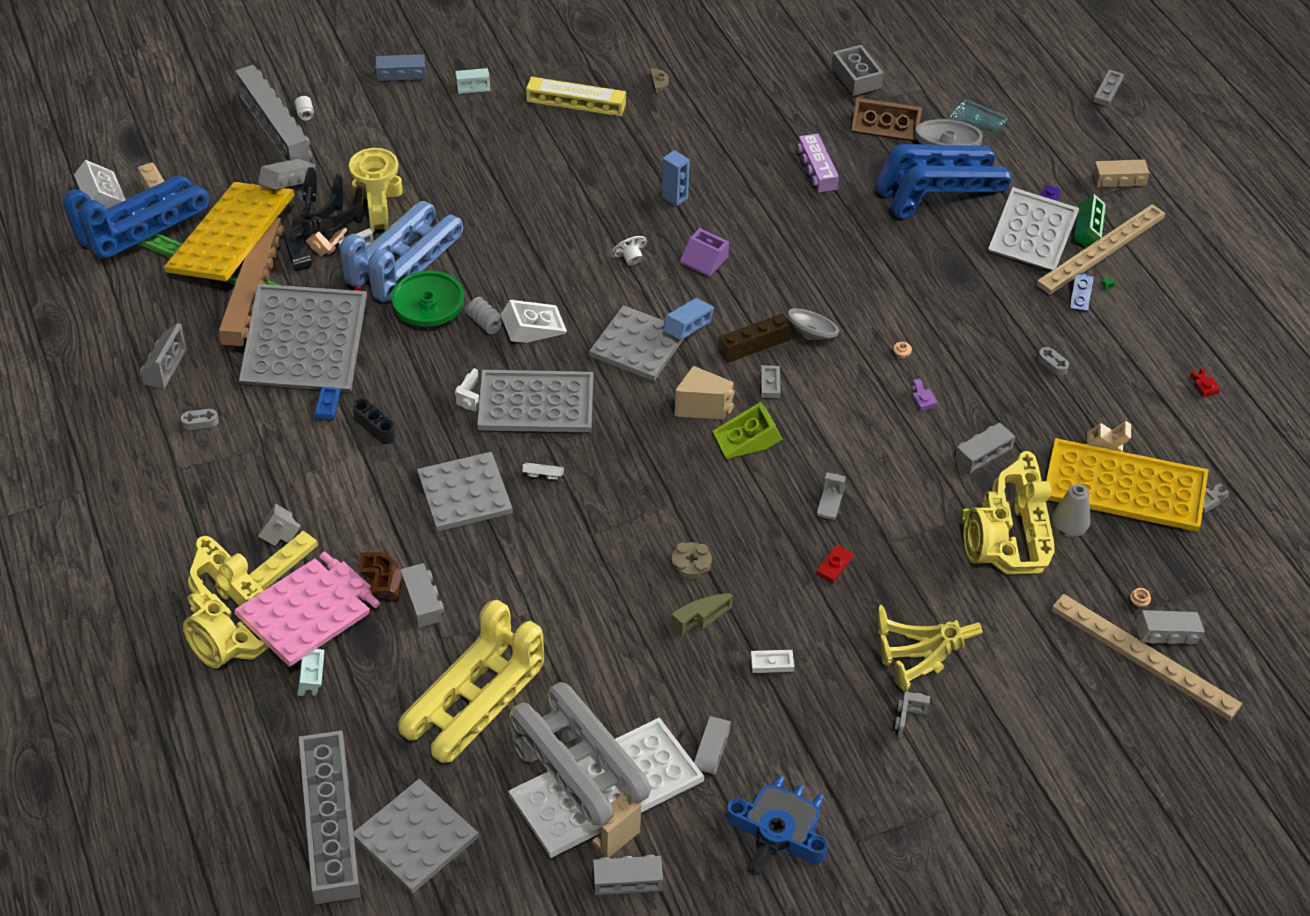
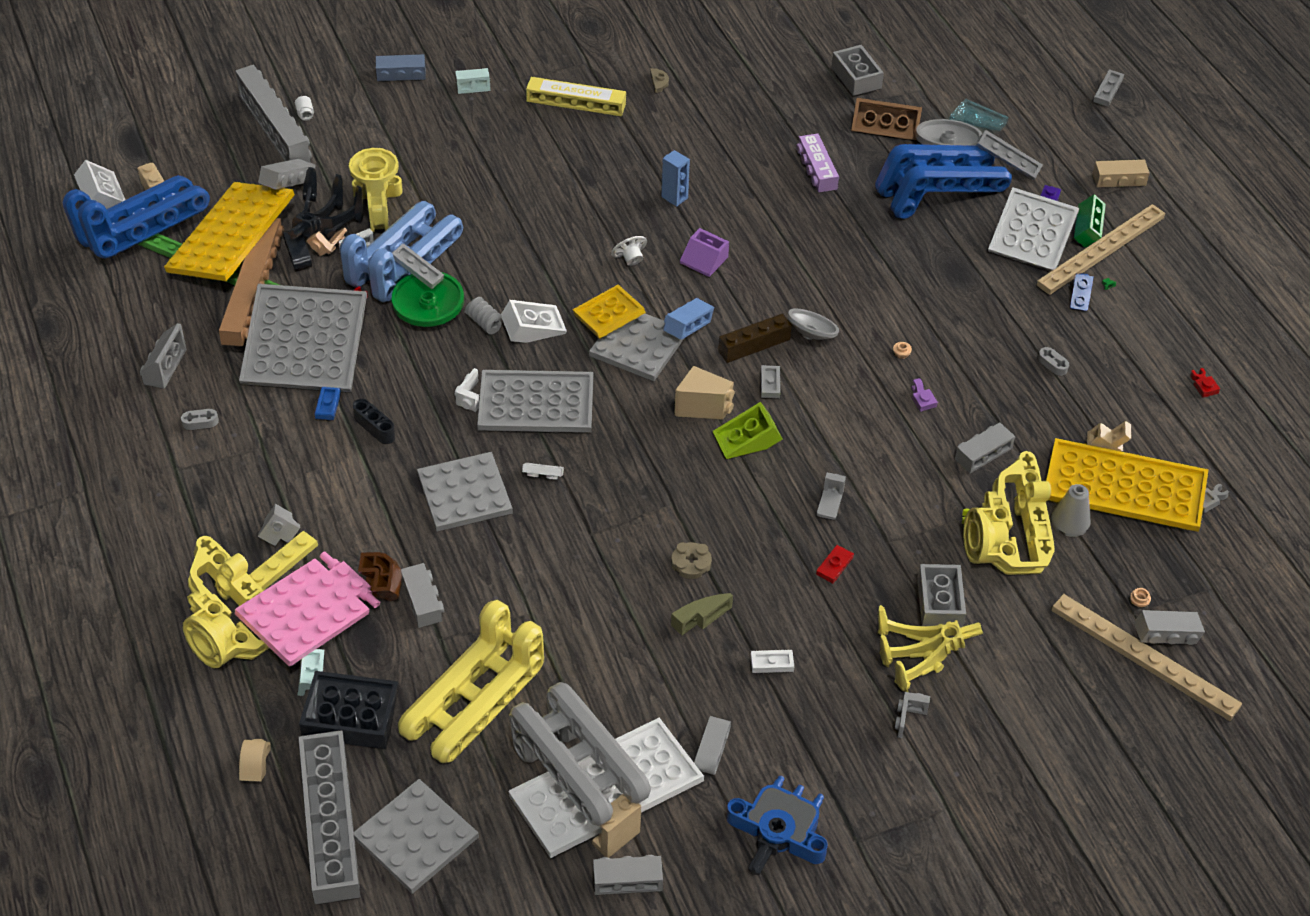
none -> tan brick [239,739,270,781]
none -> black slope [299,671,399,749]
none -> light grey plate [392,244,444,289]
none -> yellow plate [573,285,645,339]
none -> light grey brick [917,564,966,628]
none -> light grey fence [976,130,1043,180]

